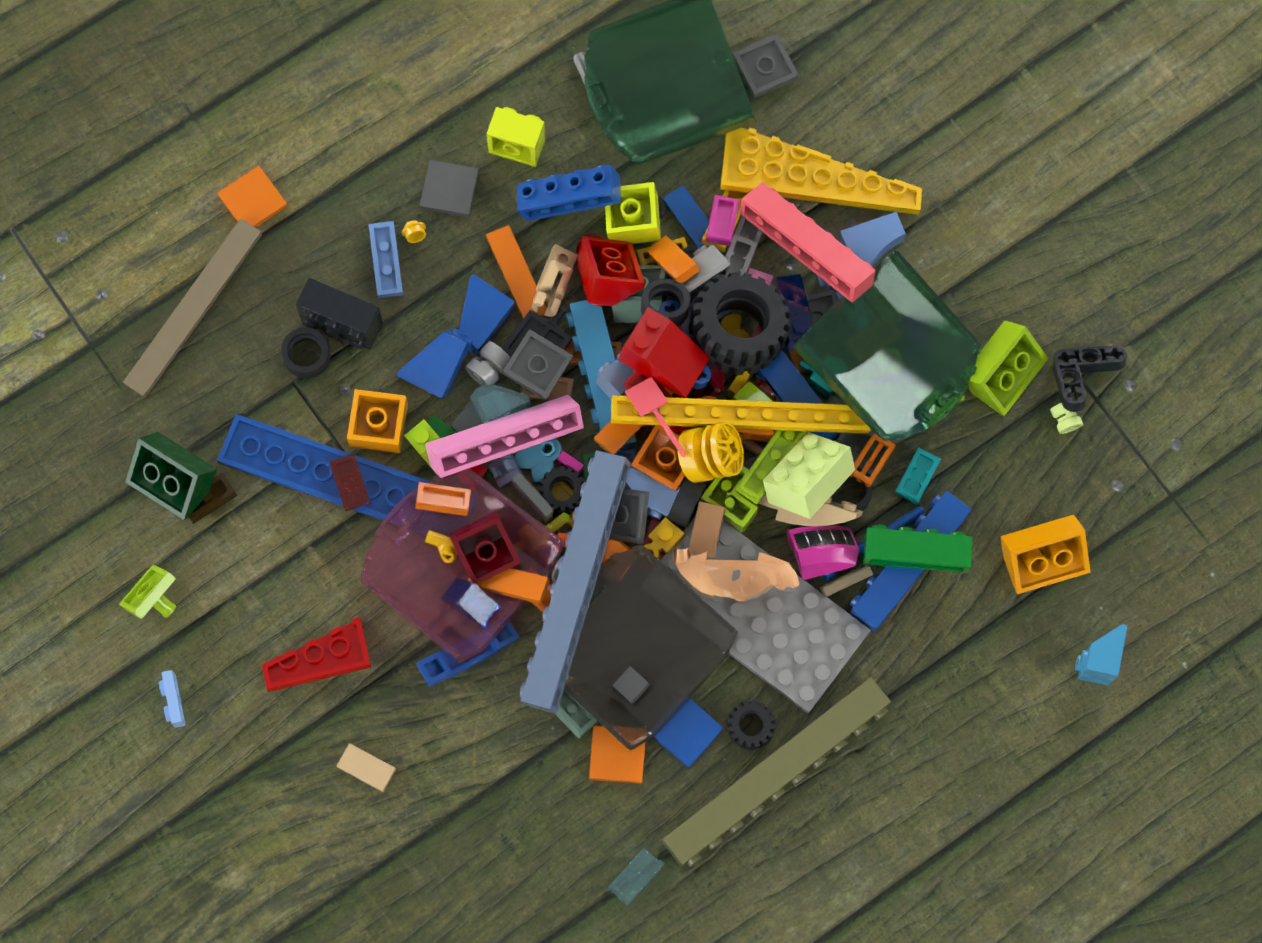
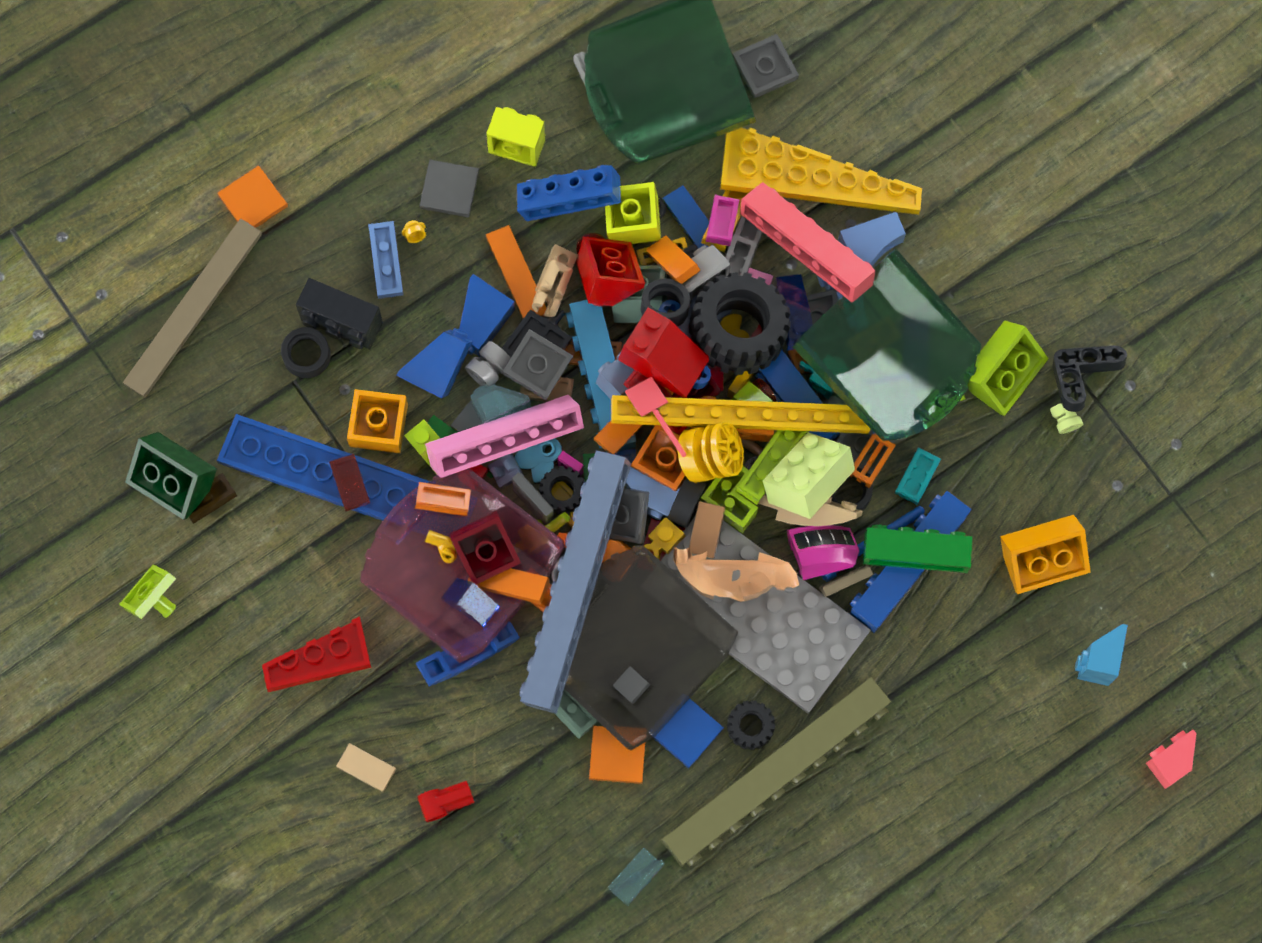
light blue plate [159,670,186,728] -> none
none -> red piece [417,781,475,822]
none -> coral slope [1146,730,1196,789]

